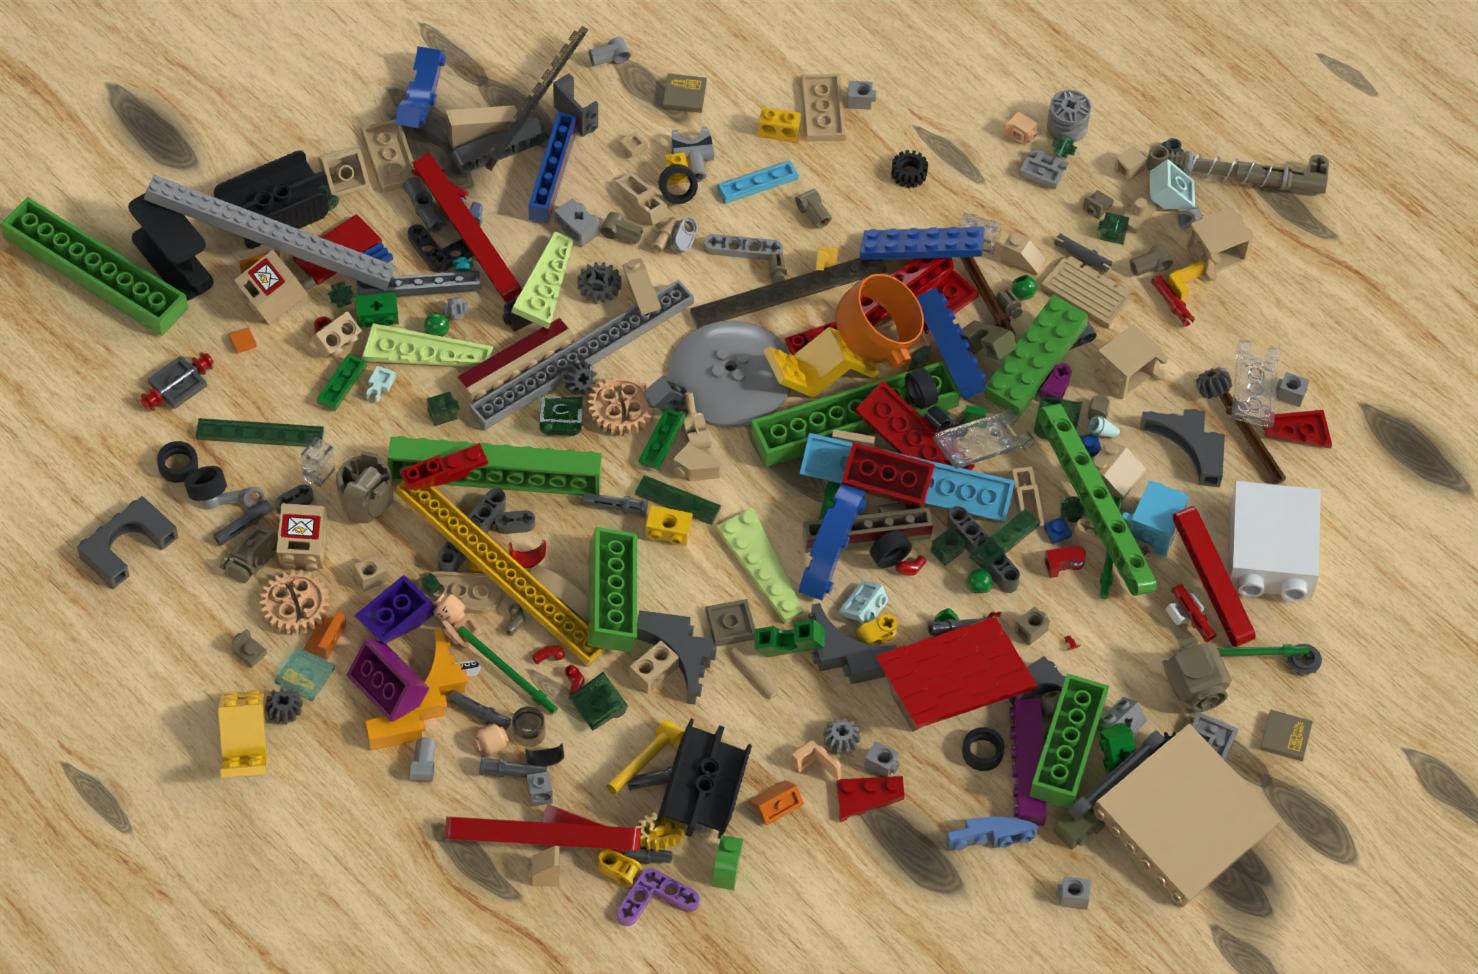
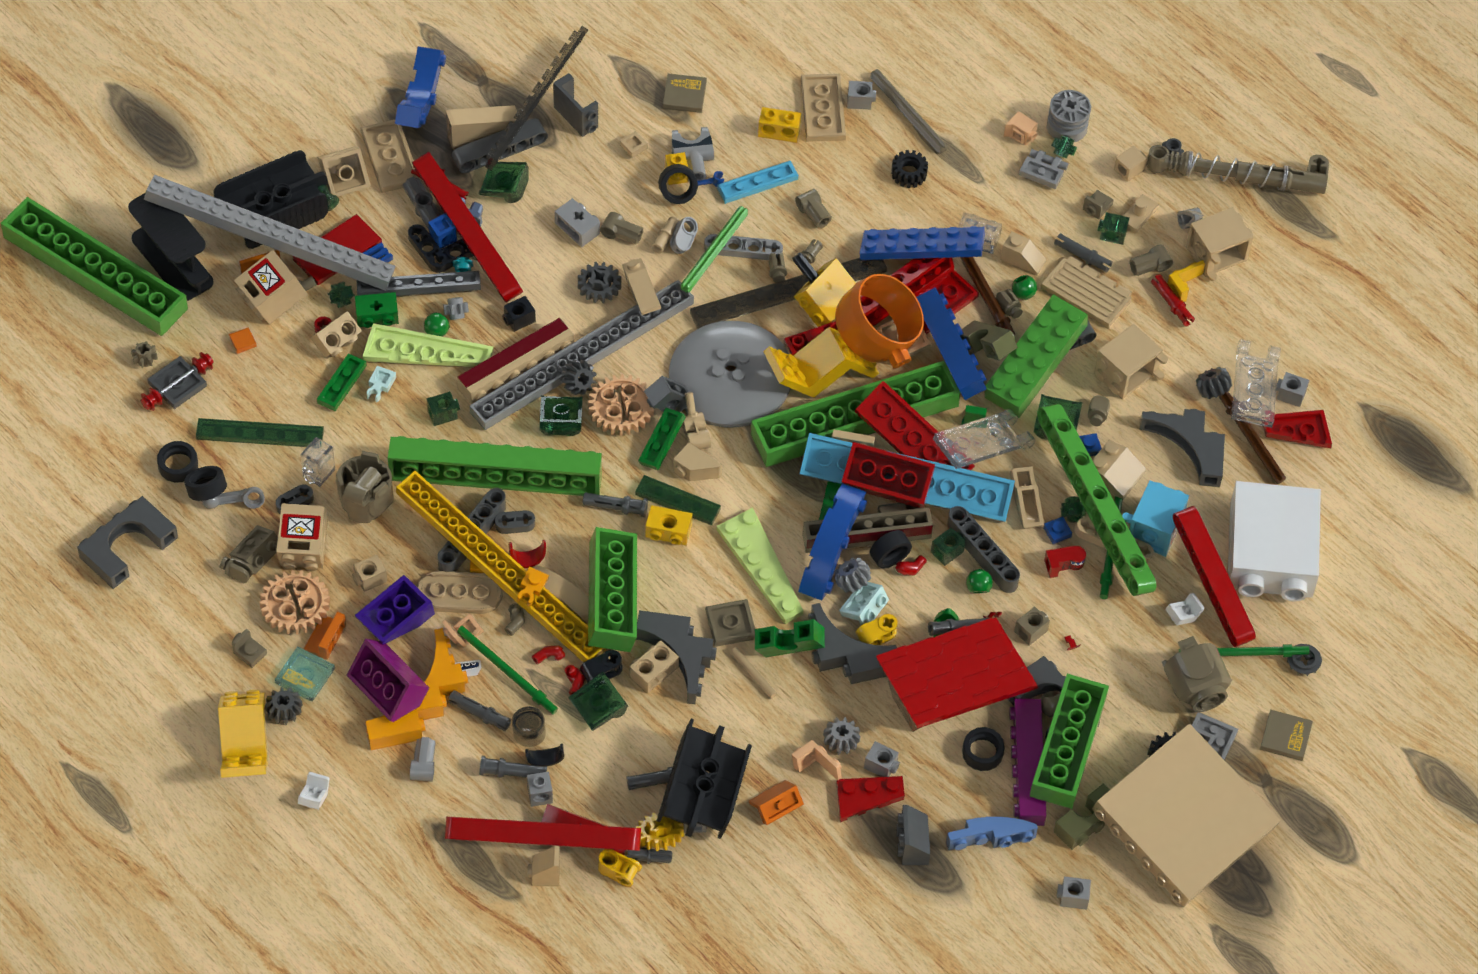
dark grey pin [213,500,273,546] -> none
red slope [400,443,488,490] -> none
clear green axle [421,573,441,595] -> none
light nougat head [433,594,466,626] -> none
light nougat head [474,724,509,756] -> none
yellowish green wing [511,231,573,329] -> none
blue brick [528,112,577,224] -> none
light grey piece [589,37,631,66] -> none
yellow piece [606,719,684,795] -> none
tan slope [615,172,669,226] -> none
medium lavender beam [617,868,699,926] -> none
bright green brick [712,835,743,890] -> none
yellow bracket [816,246,838,271] -> none
black tyre [905,367,939,410] -> none
clear green tile [908,346,931,372] -> none
black beam [924,406,968,442] -> none
clear green tile [969,509,1041,570] -> none
magenta piece [1039,363,1072,404] -> none
dark grey piece [1068,730,1166,822] -> none
light aqua cone [1088,416,1120,438] -> none
light grey brick [1097,697,1147,735] -> none
green brick [1099,722,1139,772] -> none
light aqua slope [1150,159,1195,209] -> none
red pin [1171,584,1217,643] -> none
none -> dark tan gear [131,341,158,368]
none -> white bracket [298,772,330,810]
none -> blue brick [428,213,457,249]
none -> clear green slope [479,162,529,203]
none -> light orange plate [517,567,549,607]
none -> black piece [580,650,623,688]
none -> bright green axle [680,206,748,293]
none -> blue hand [697,171,724,187]
none -> yellow piece [792,252,856,327]
none -> dark tan pin [801,239,823,264]
none -> light grey gear [834,557,871,593]
none -> dark tan axle [870,69,947,154]
none -> dark grey slope [896,805,930,865]

